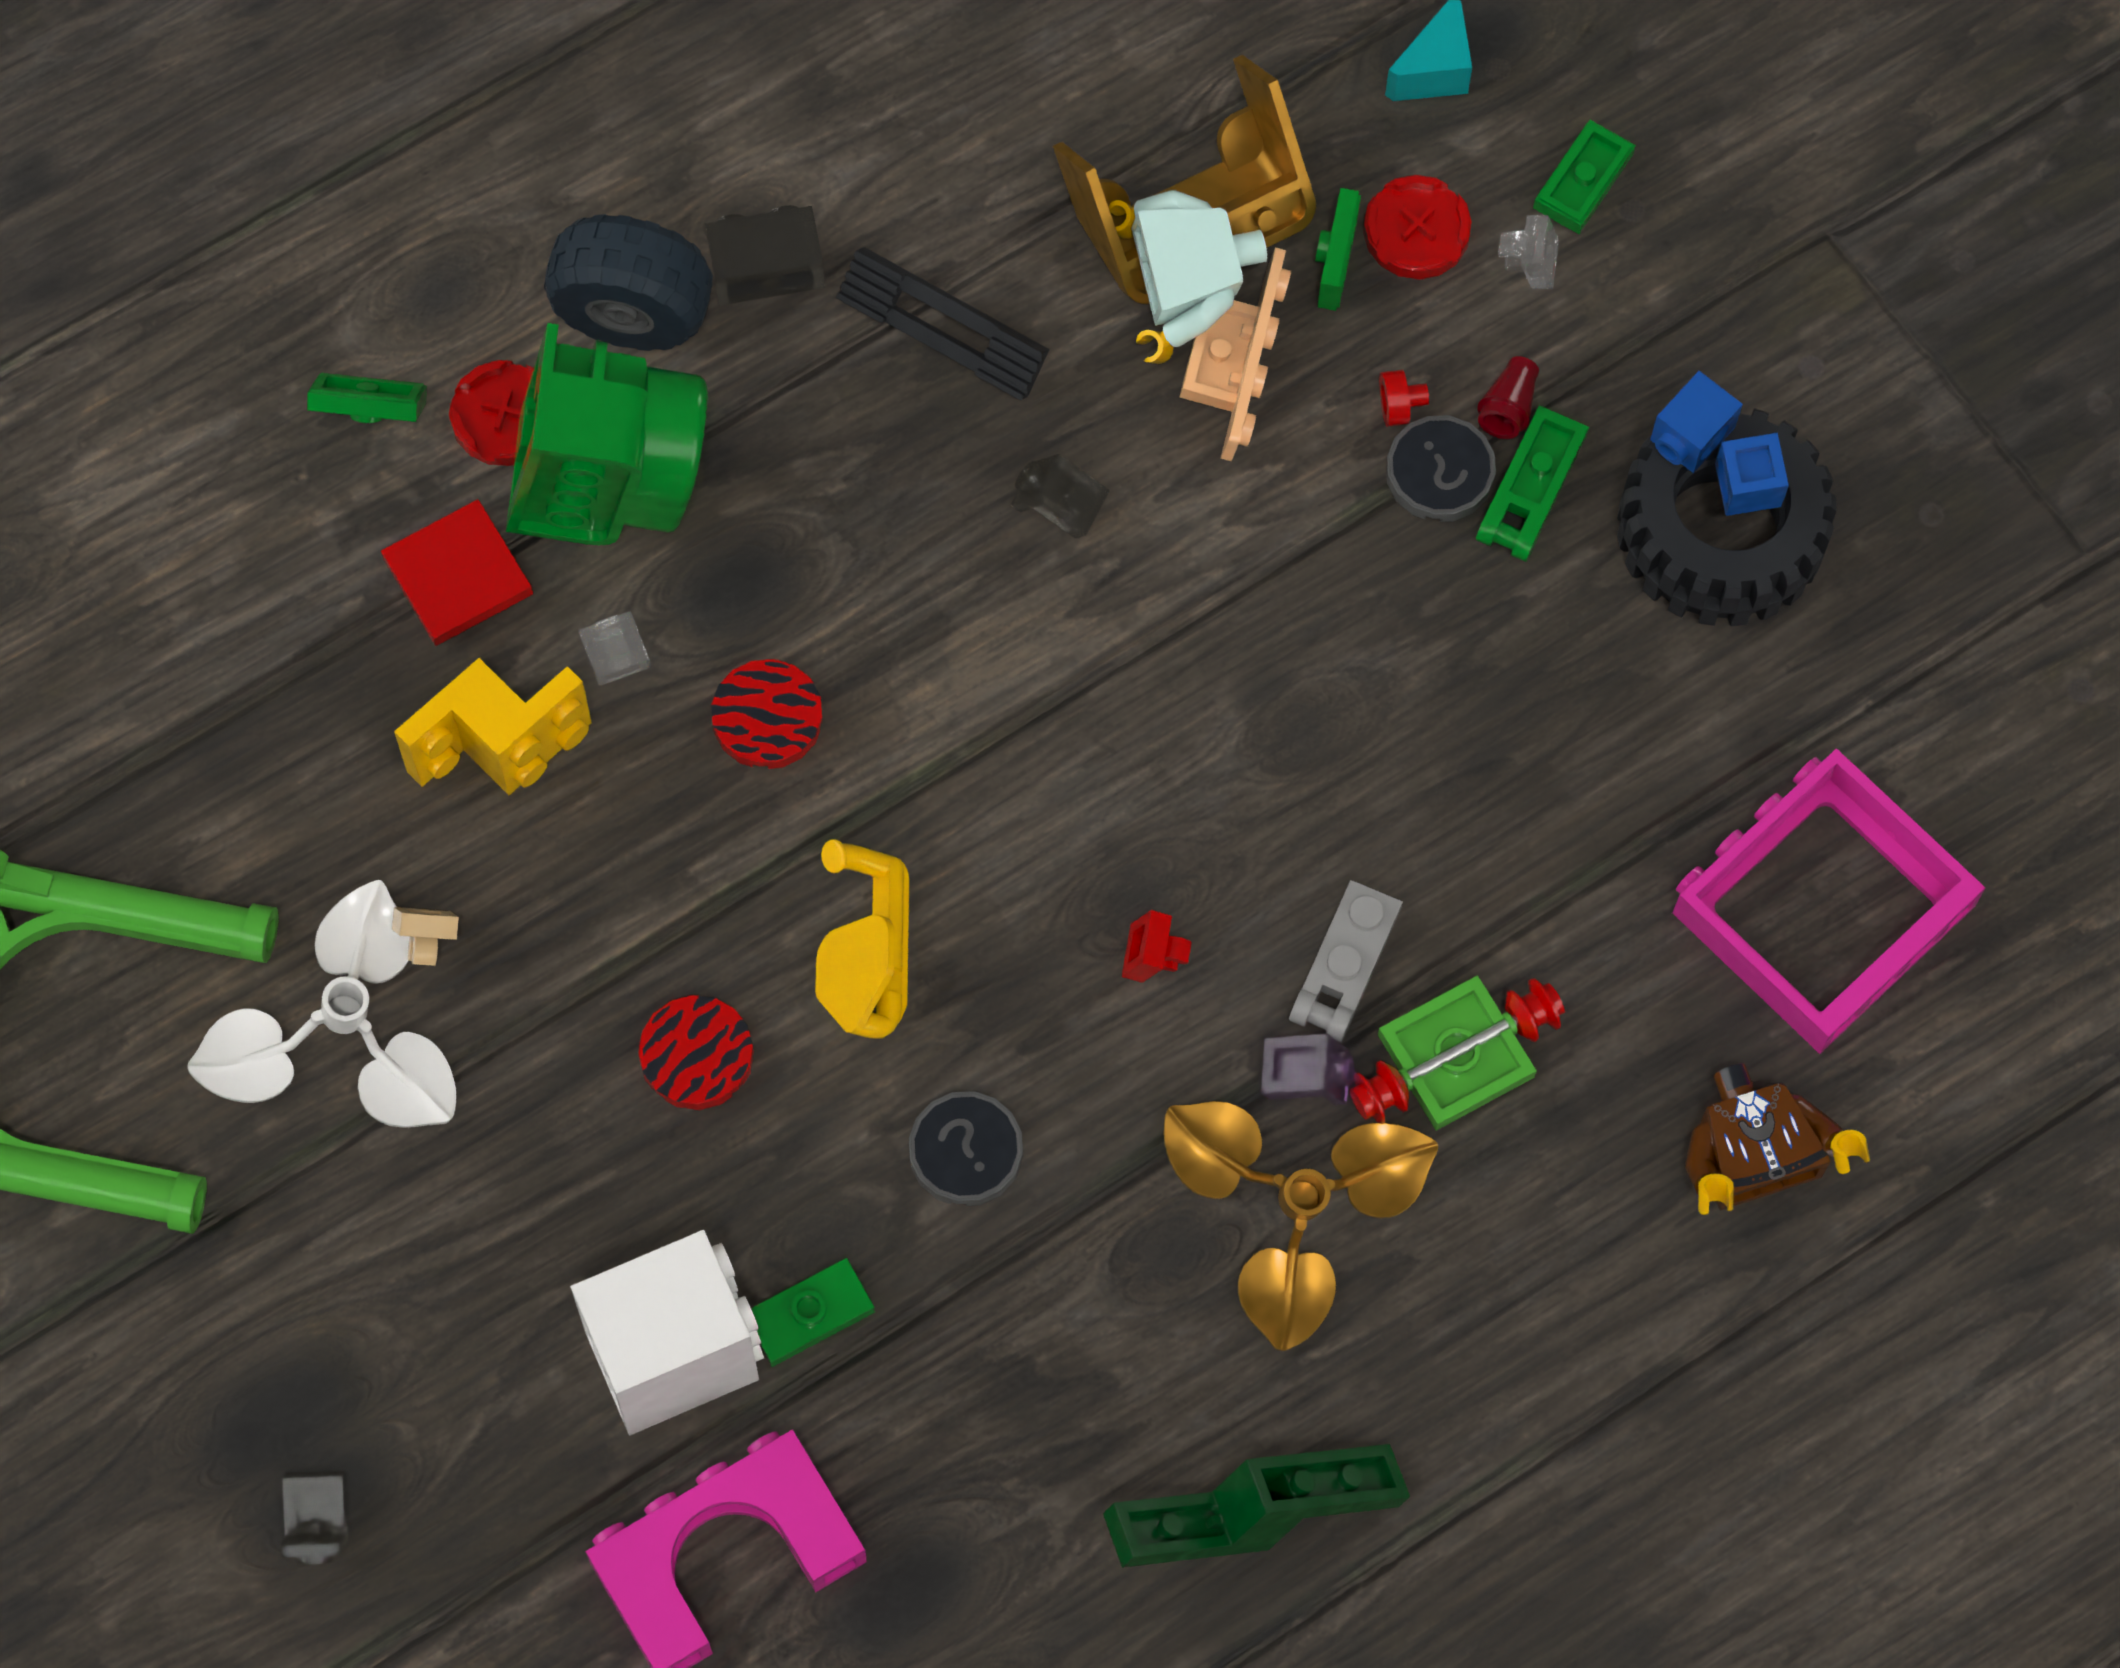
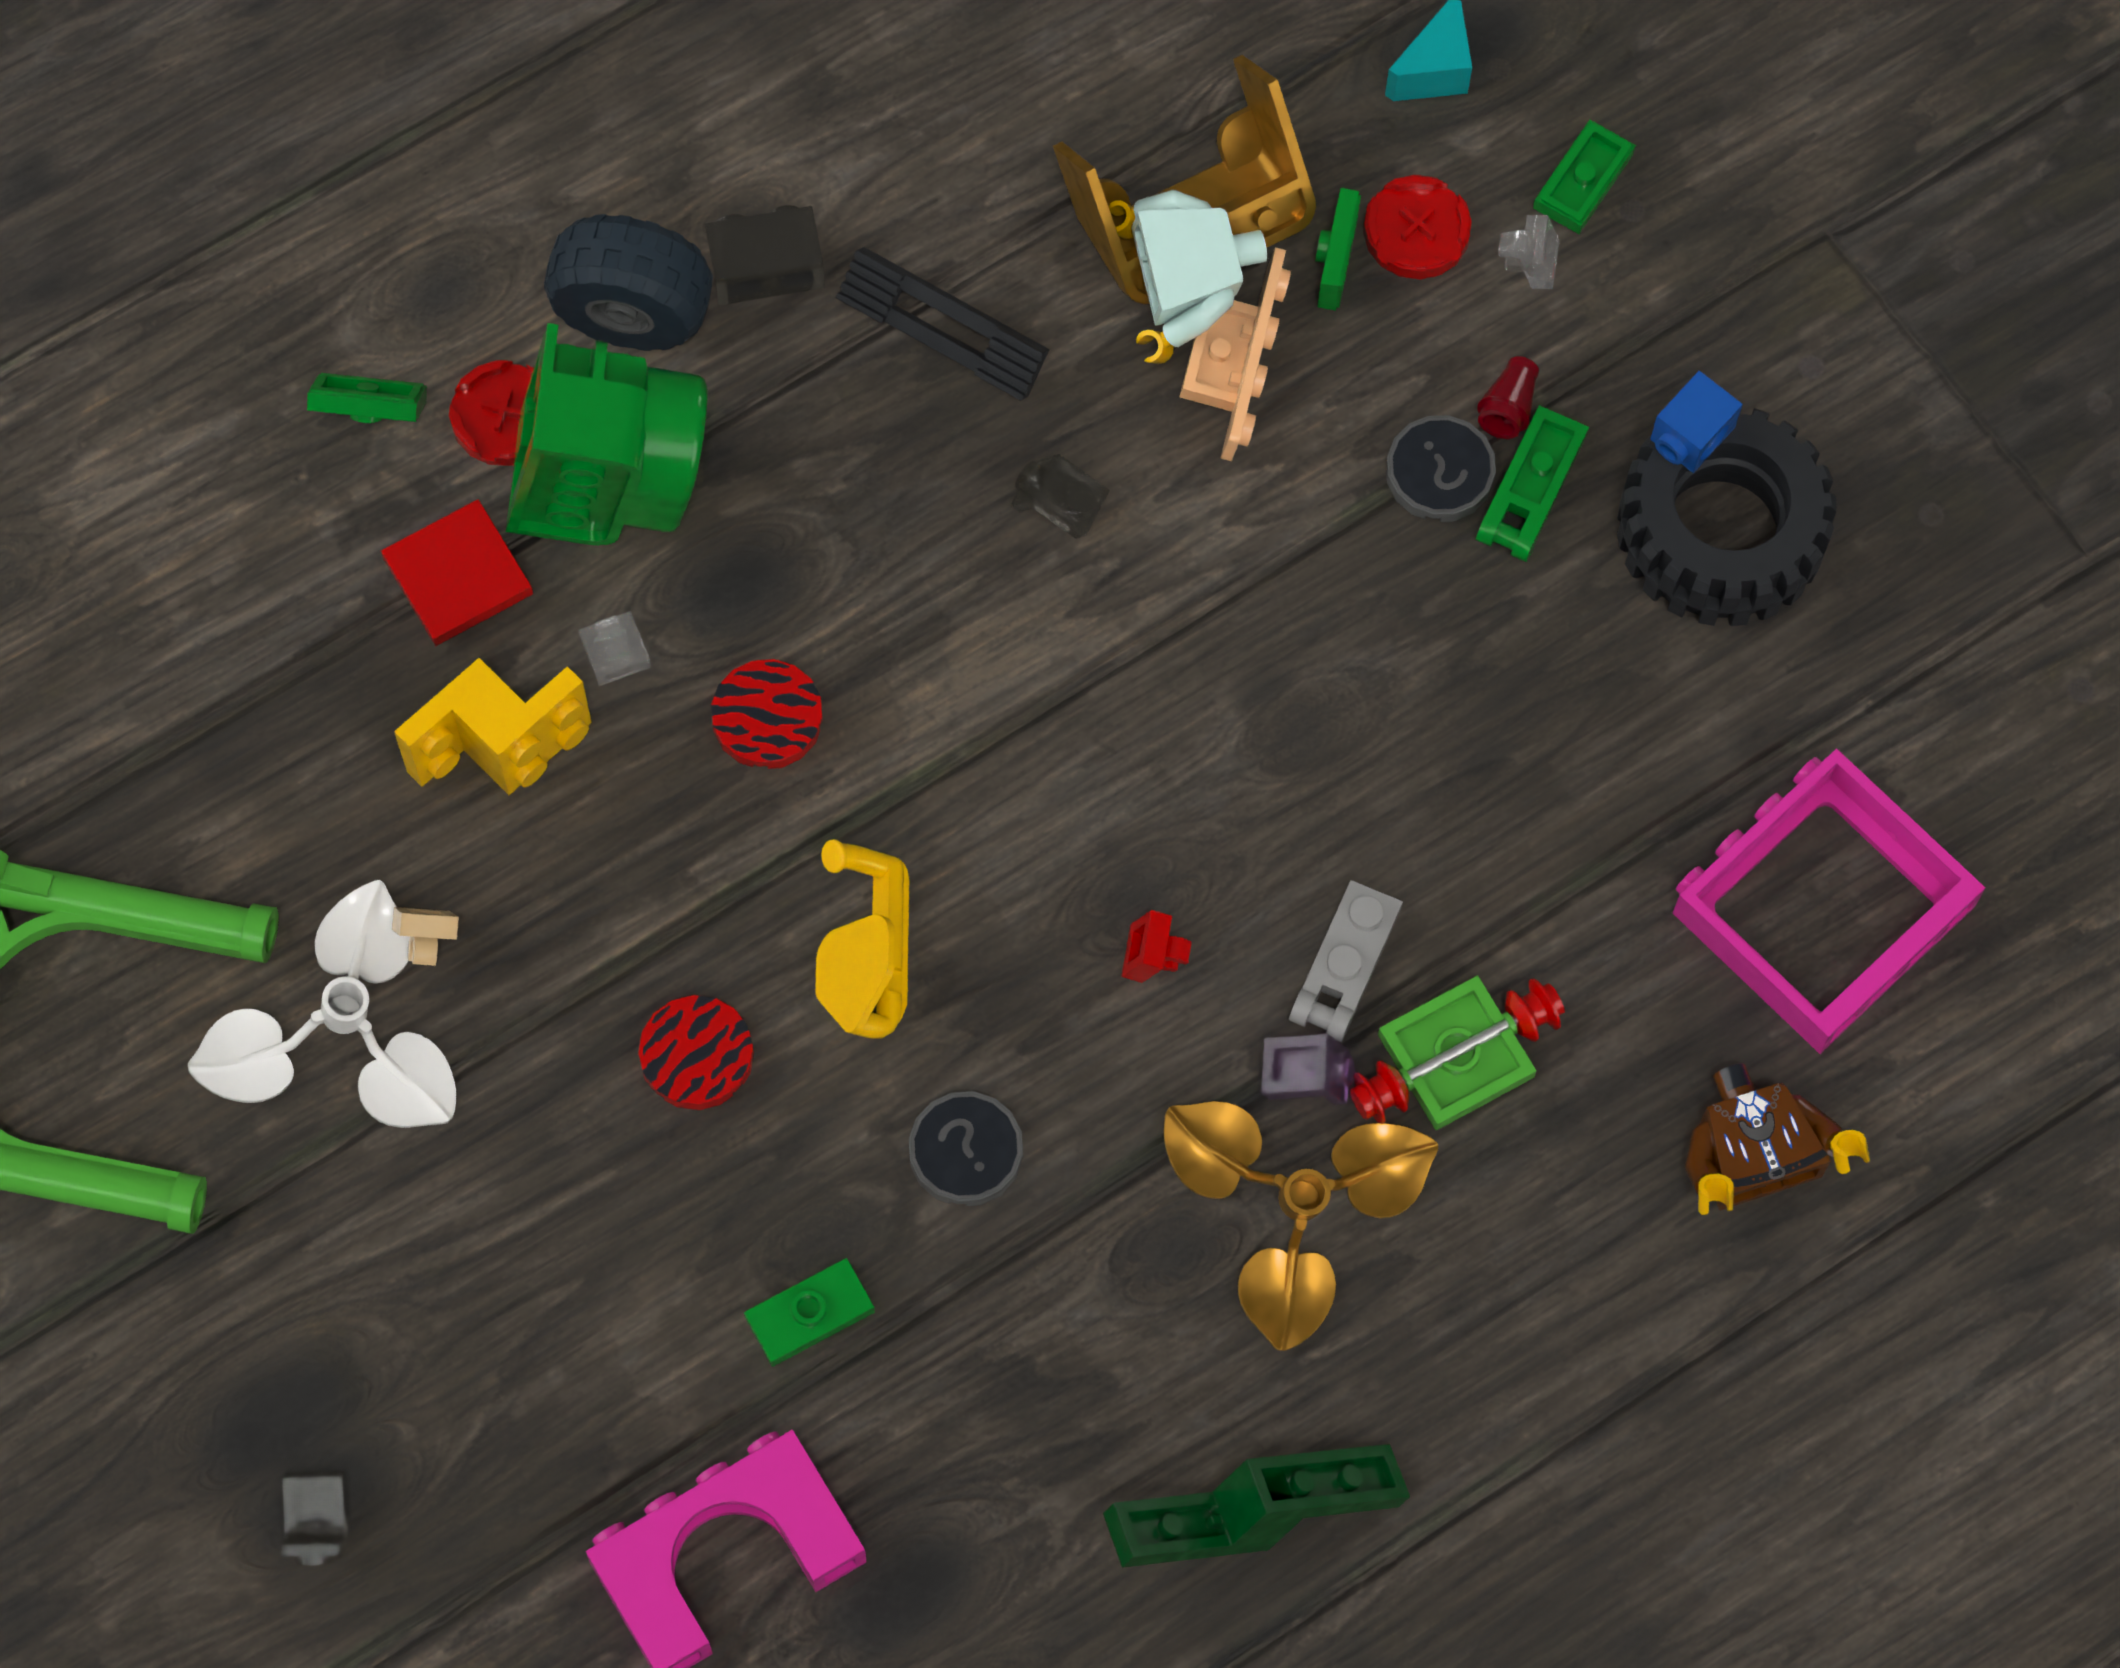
white container [570,1230,764,1436] -> none
red tile [1379,370,1429,427] -> none
blue brick [1715,433,1789,516] -> none

